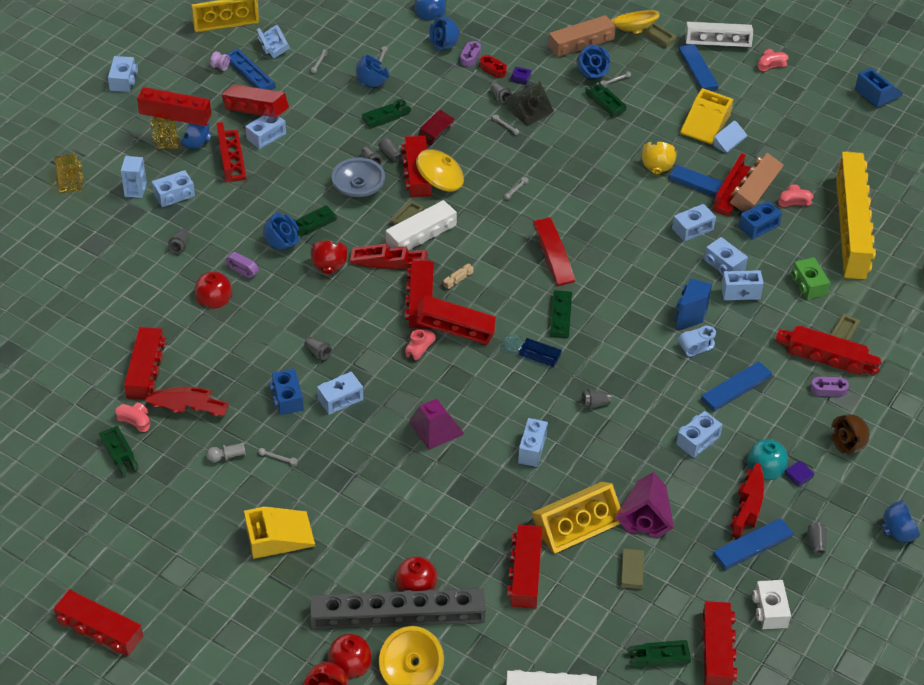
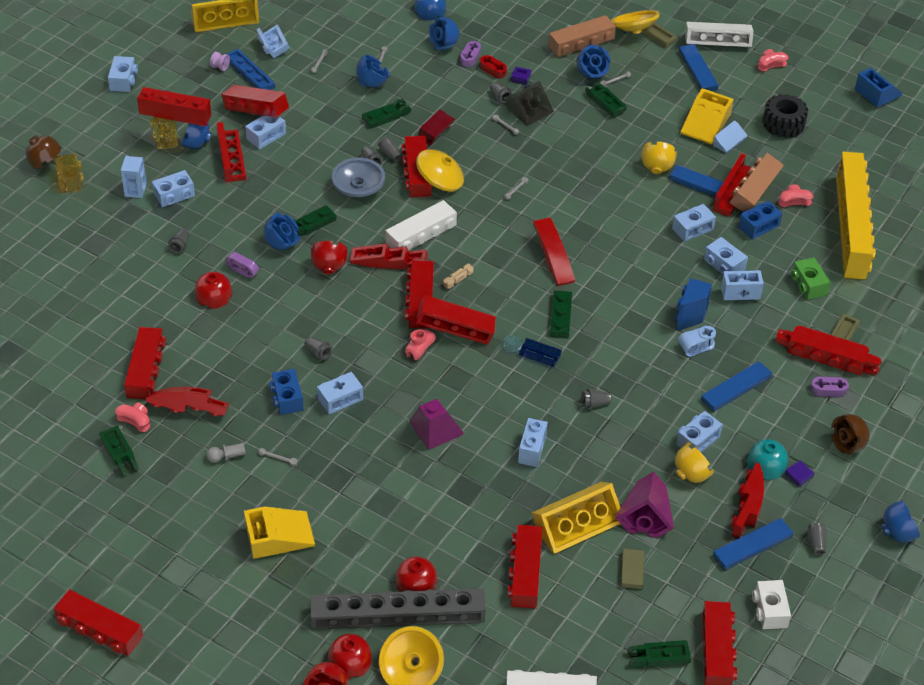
olive tile [390,200,425,226] -> none
none -> reddish brown cylinder [25,135,62,169]
none -> yellow cylinder [675,442,714,483]
none -> black tyre [763,94,808,138]

